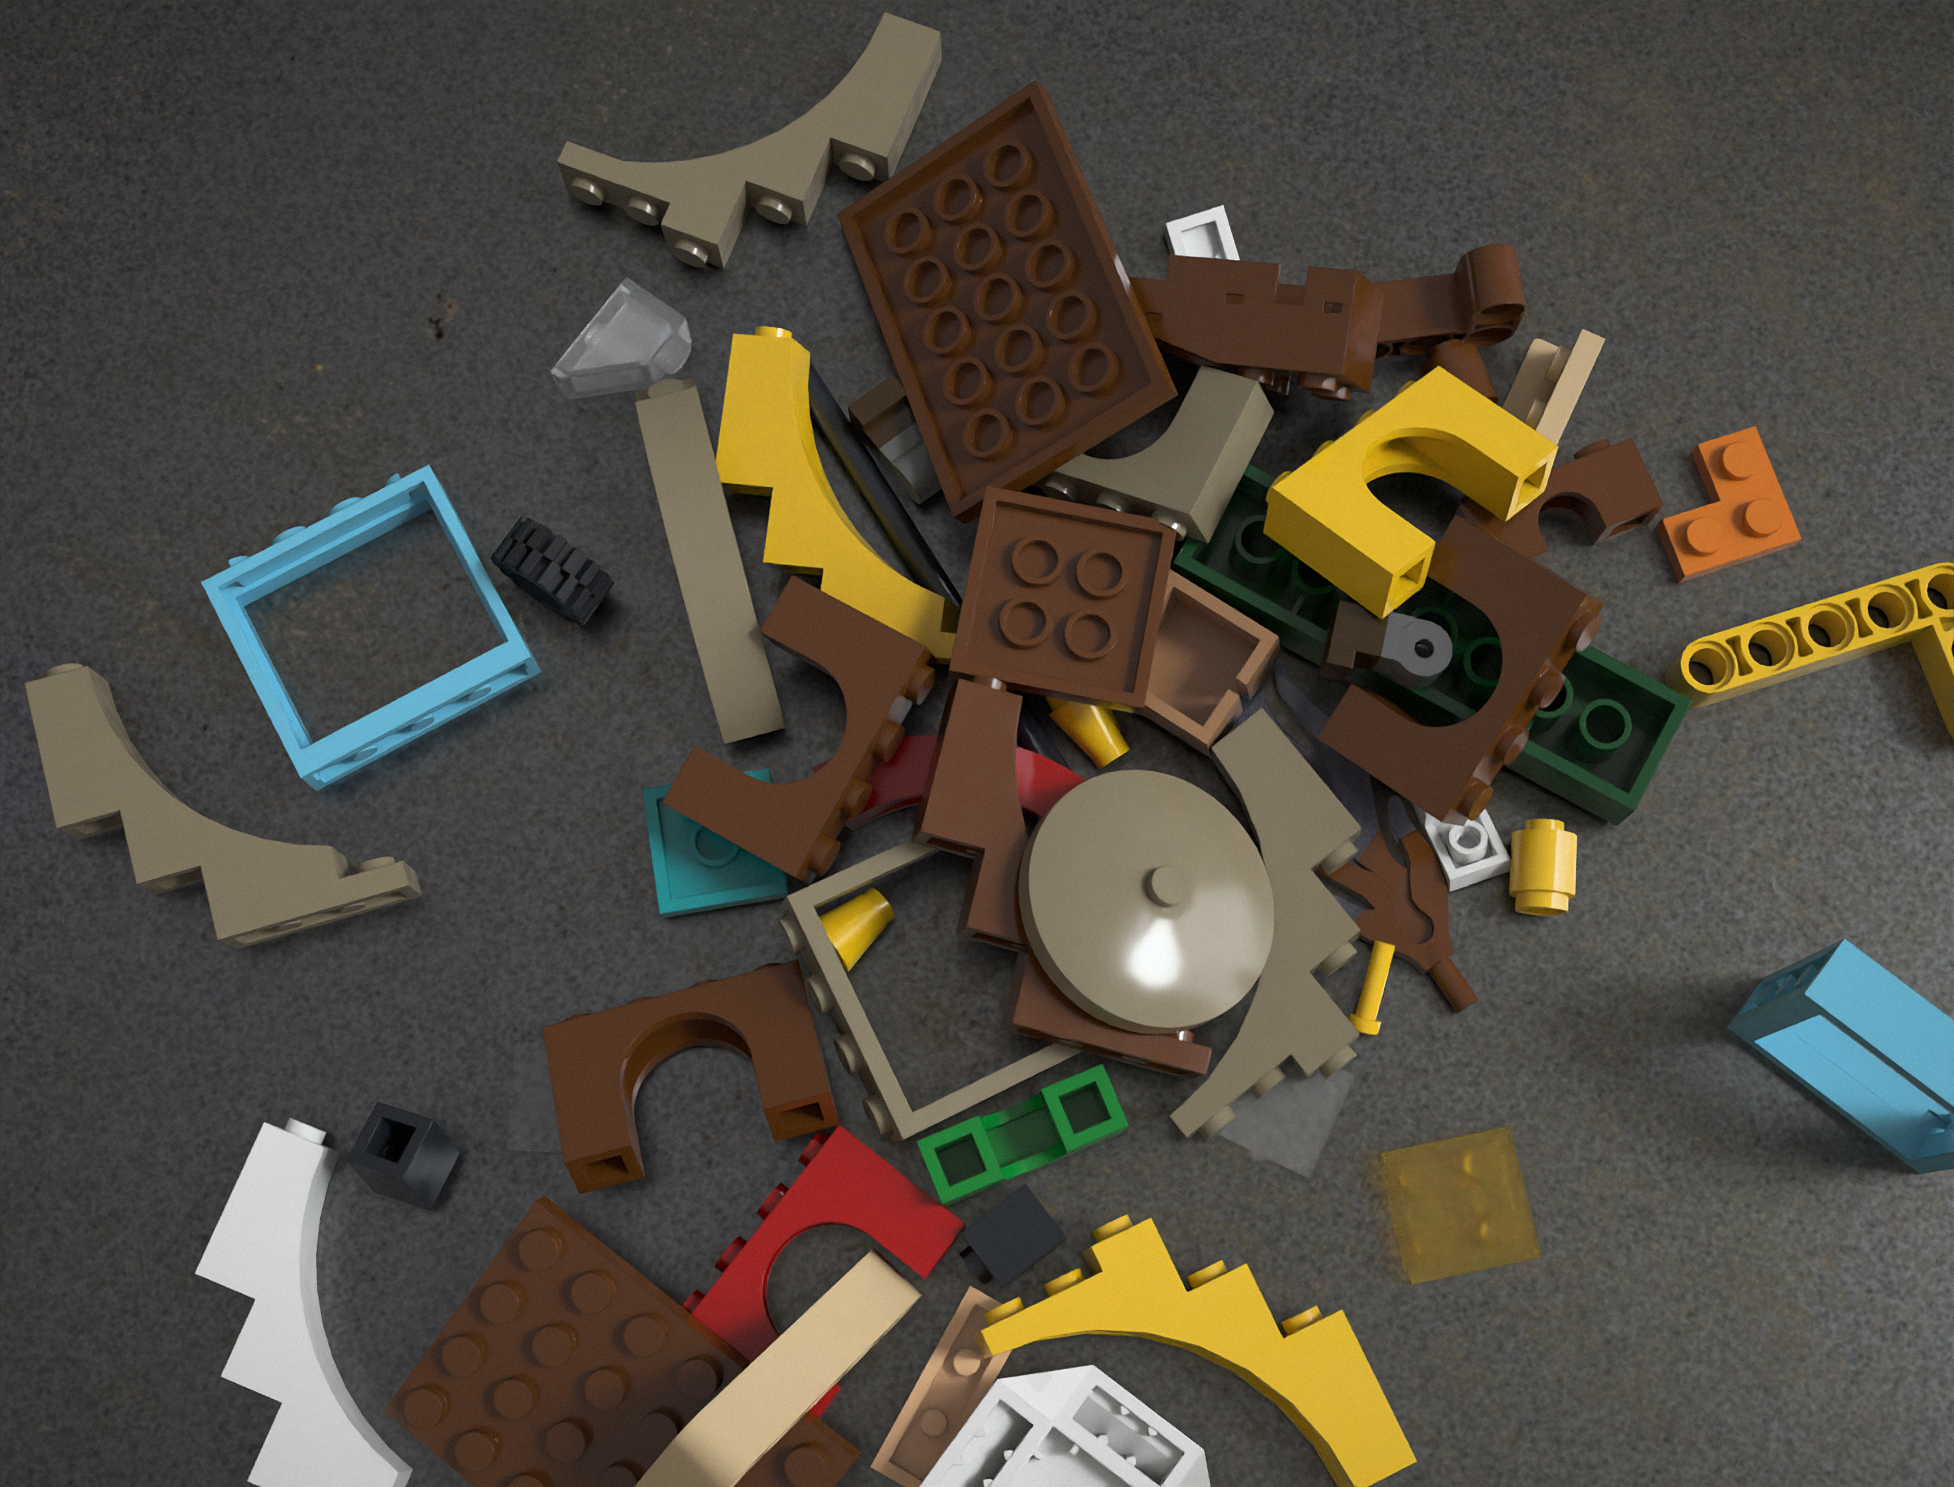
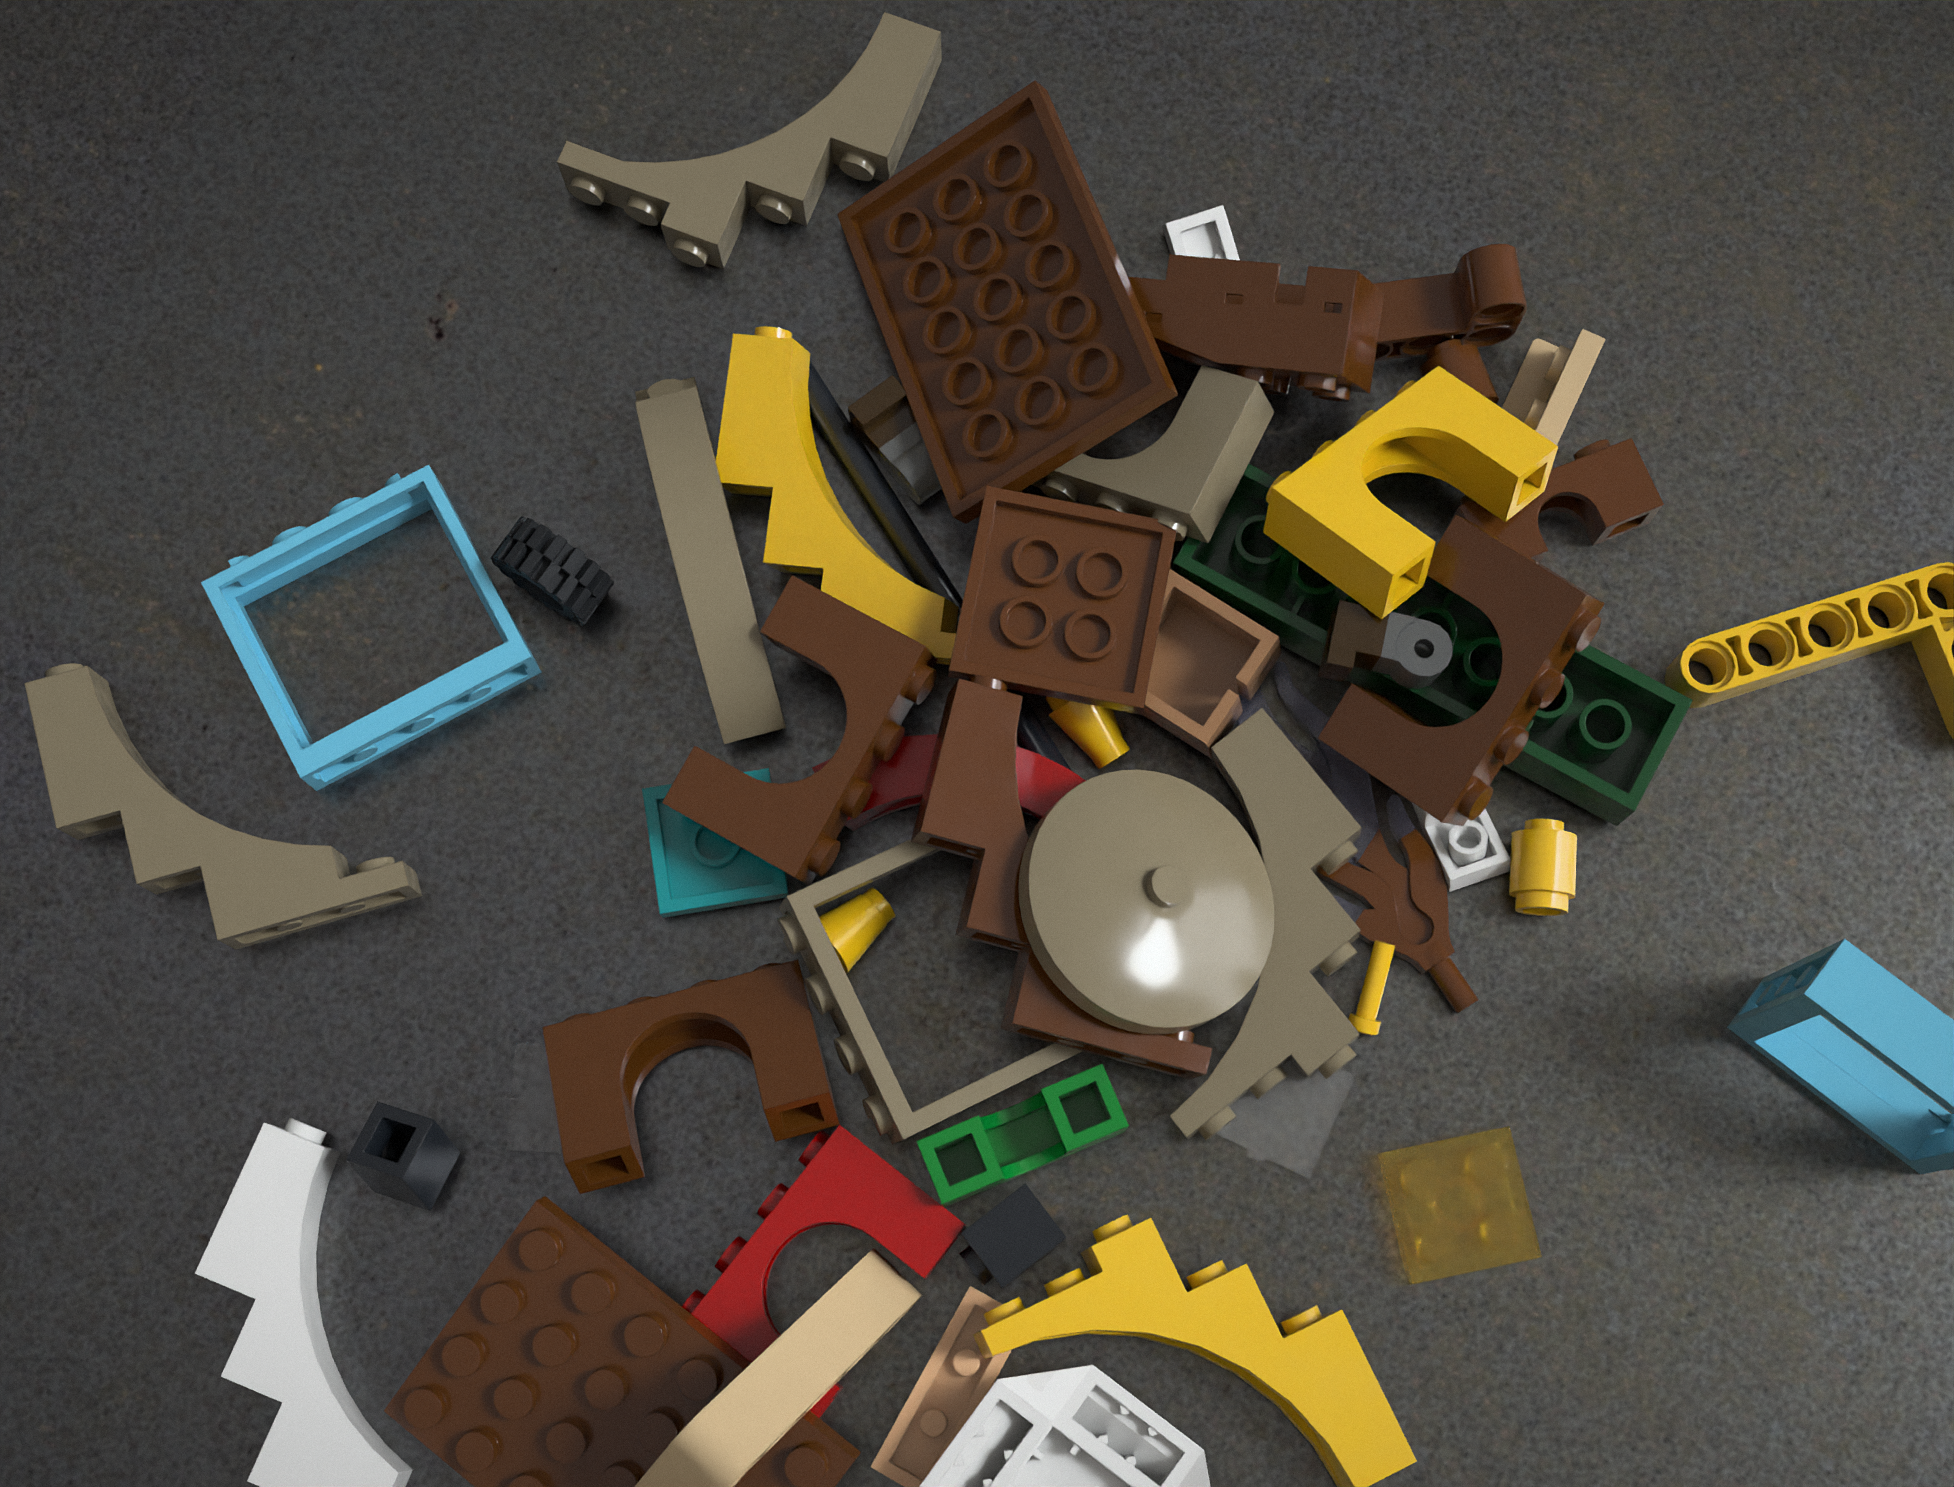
clear slope [550,277,692,400] -> none
orange plate [1656,426,1802,583] -> none

